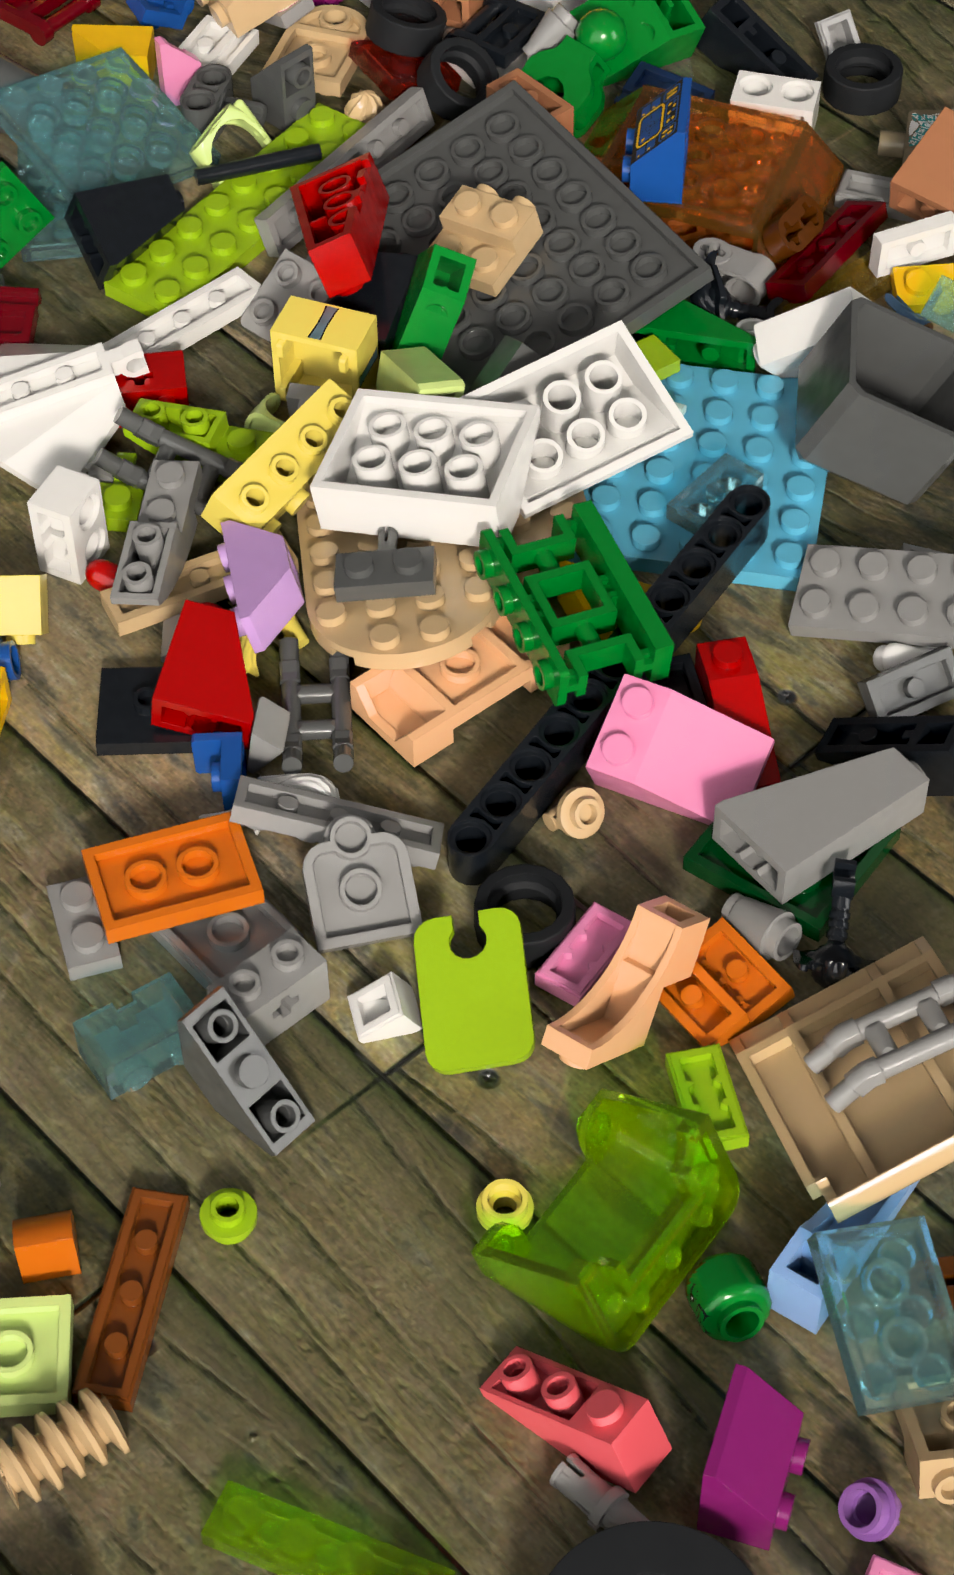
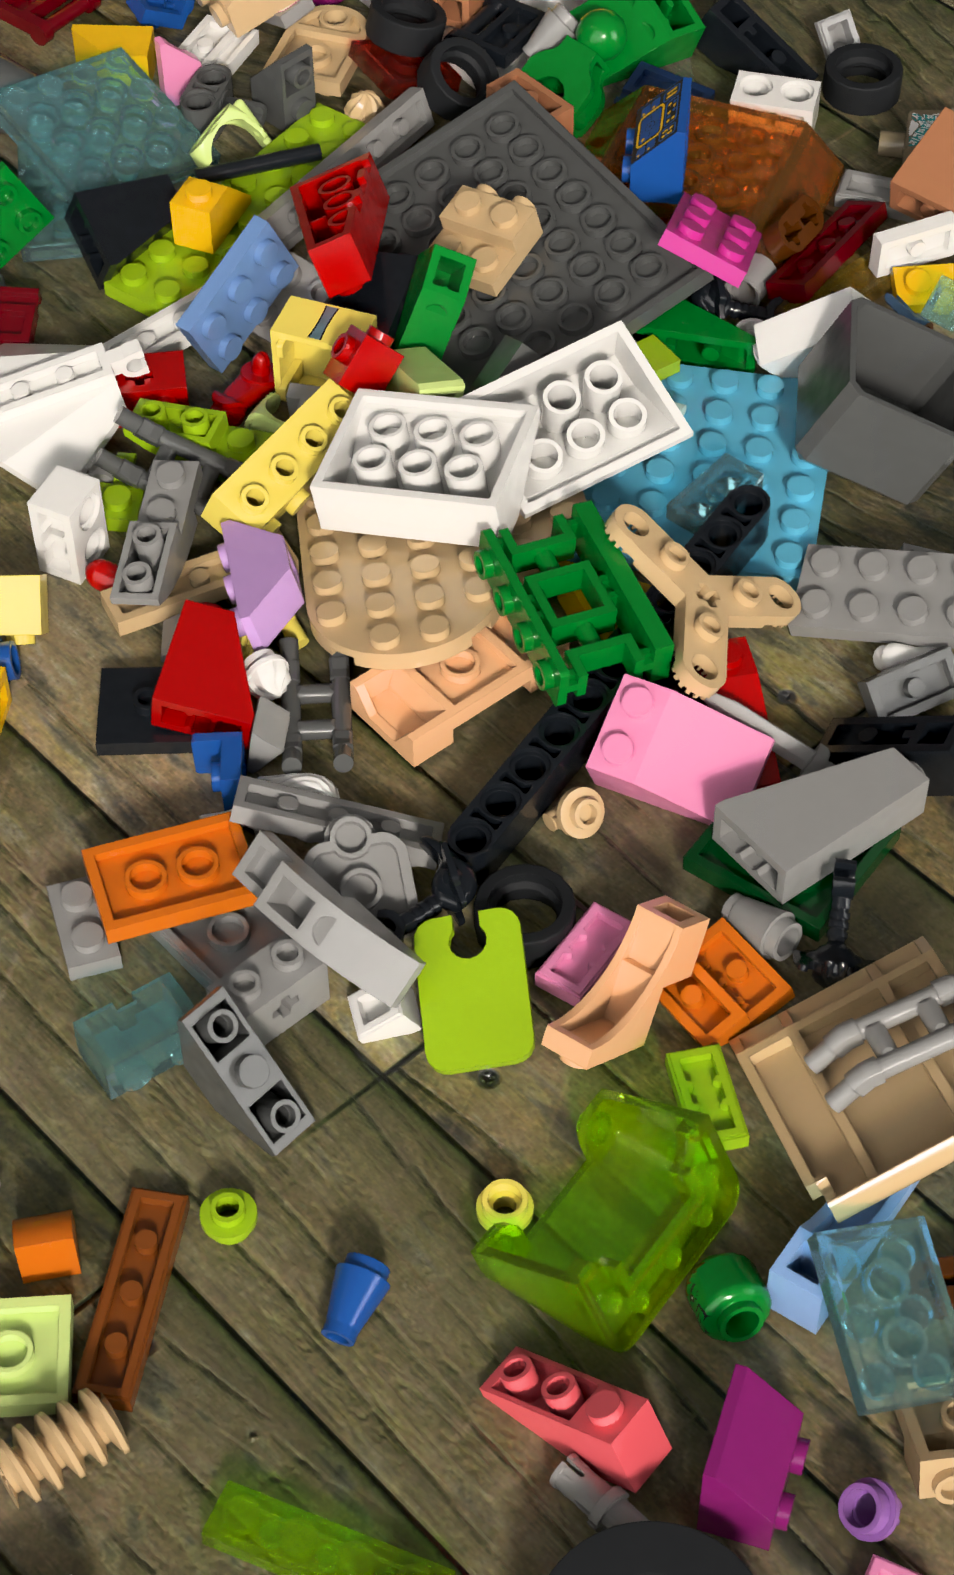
dark grey plate [334,527,437,603] -> none
none -> yellow slope [169,176,251,255]
none -> medium blue plate [176,214,299,373]
none -> red piece [210,351,275,427]
none -> light grey slope [232,830,426,1008]
none -> white plate [244,649,291,700]
none -> blue cone [321,1252,390,1347]
none -> red brick [323,324,404,394]
none -> black piece [376,836,478,942]
none -> tan piece [605,504,801,700]
none -> dark pink plate [657,192,762,288]
none -> light grey sword [699,693,835,776]

